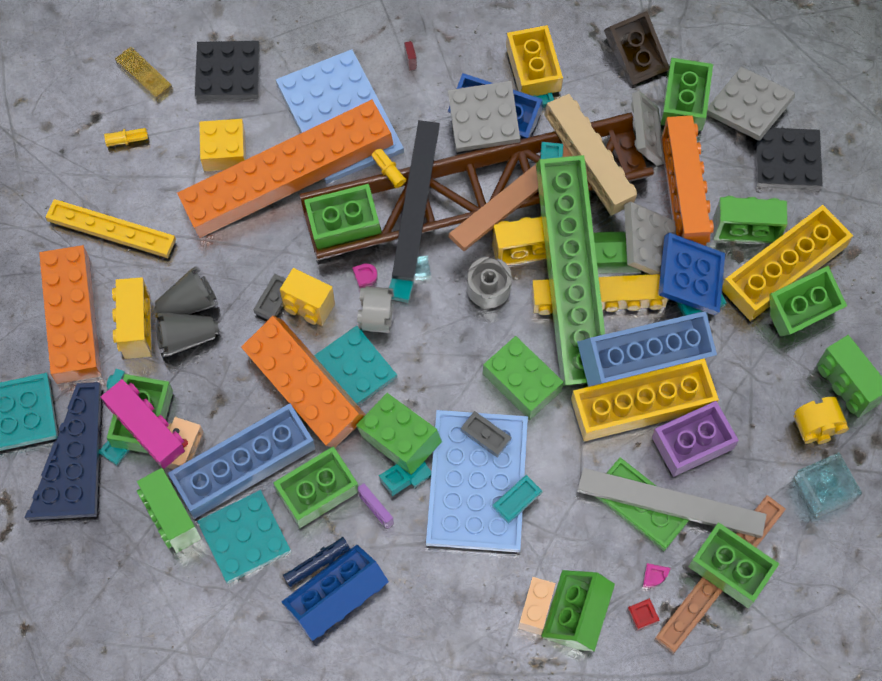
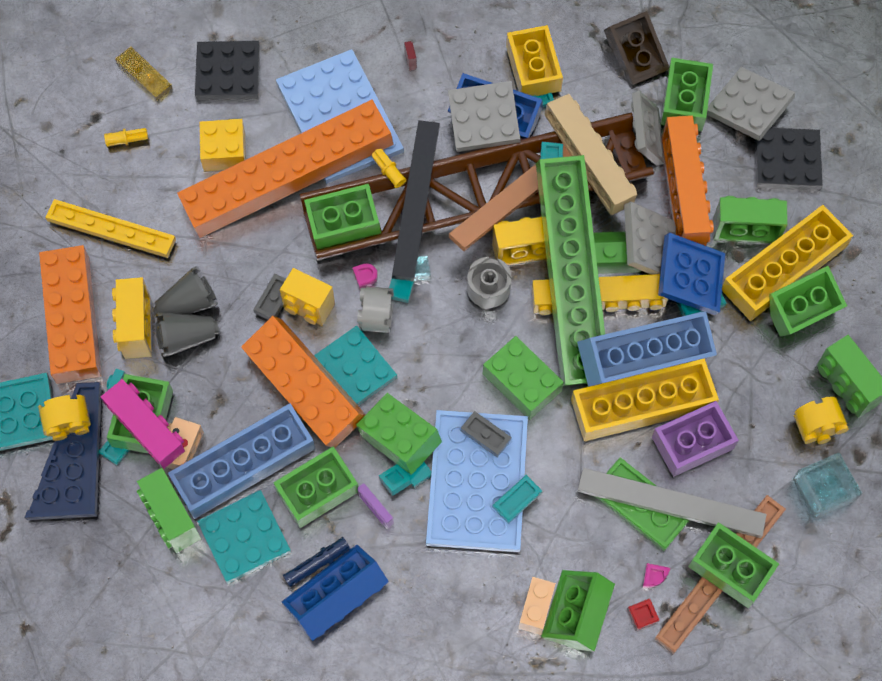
none -> yellow brick [38,395,91,441]

